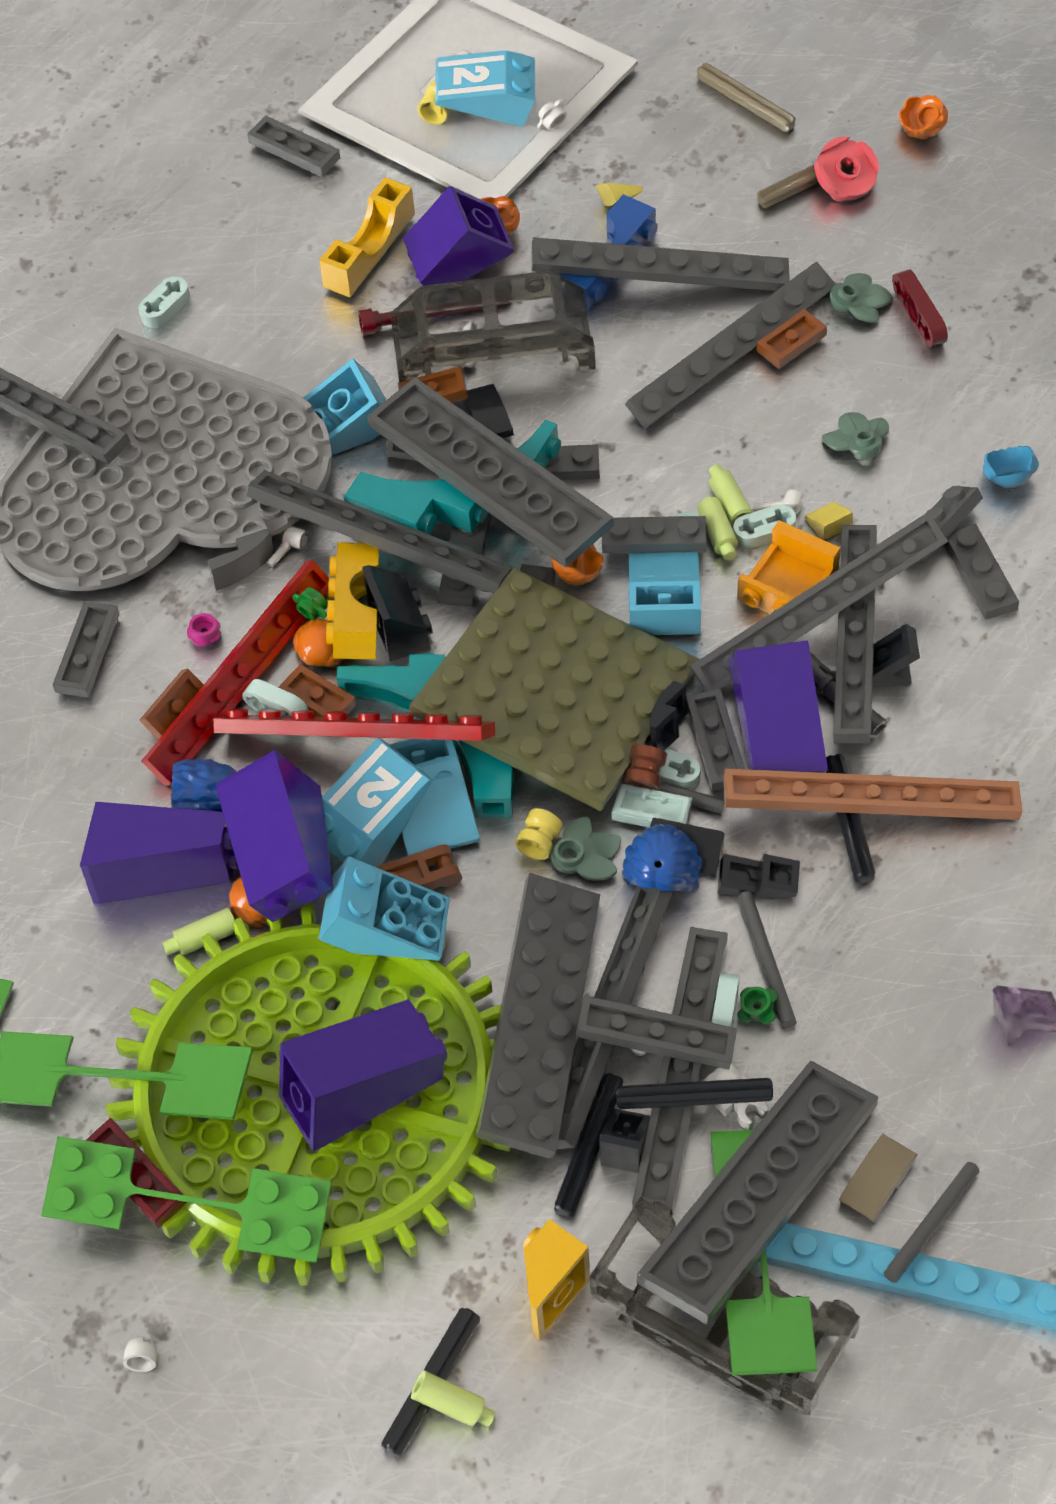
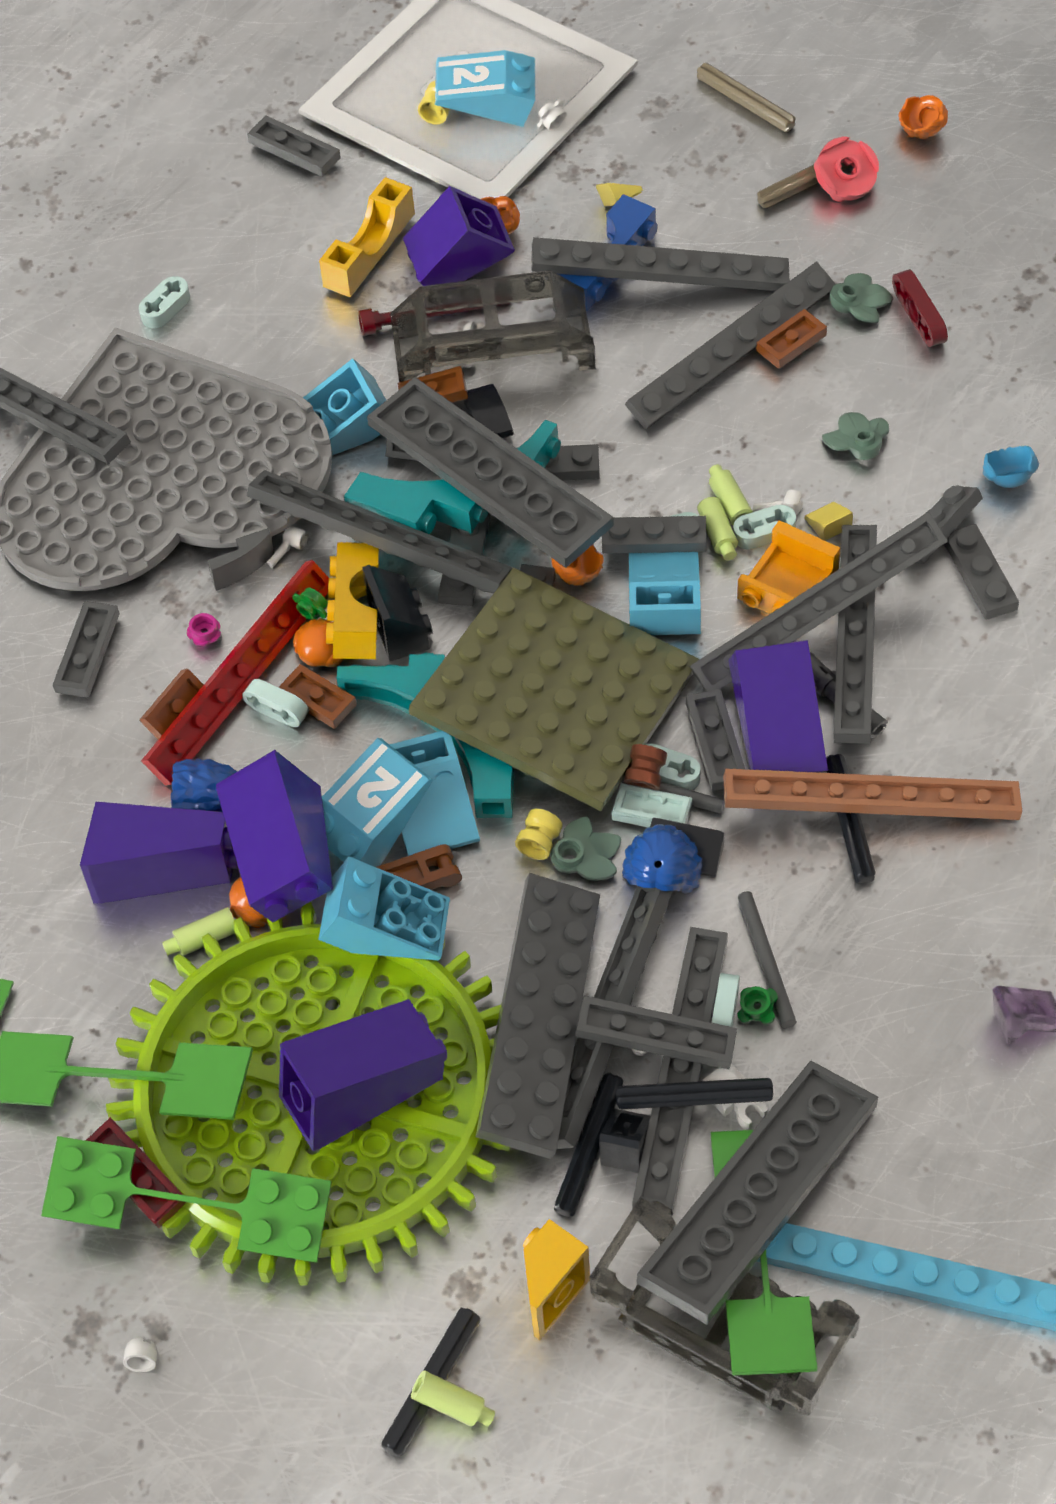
plate [213,708,495,741] -> none
black slope [650,681,688,751] -> none
black slope [717,854,800,898] -> none
dark tan slope [838,1133,918,1222] -> none
black slope [873,624,920,687] -> none
dark grey bar [884,1162,980,1283] -> none

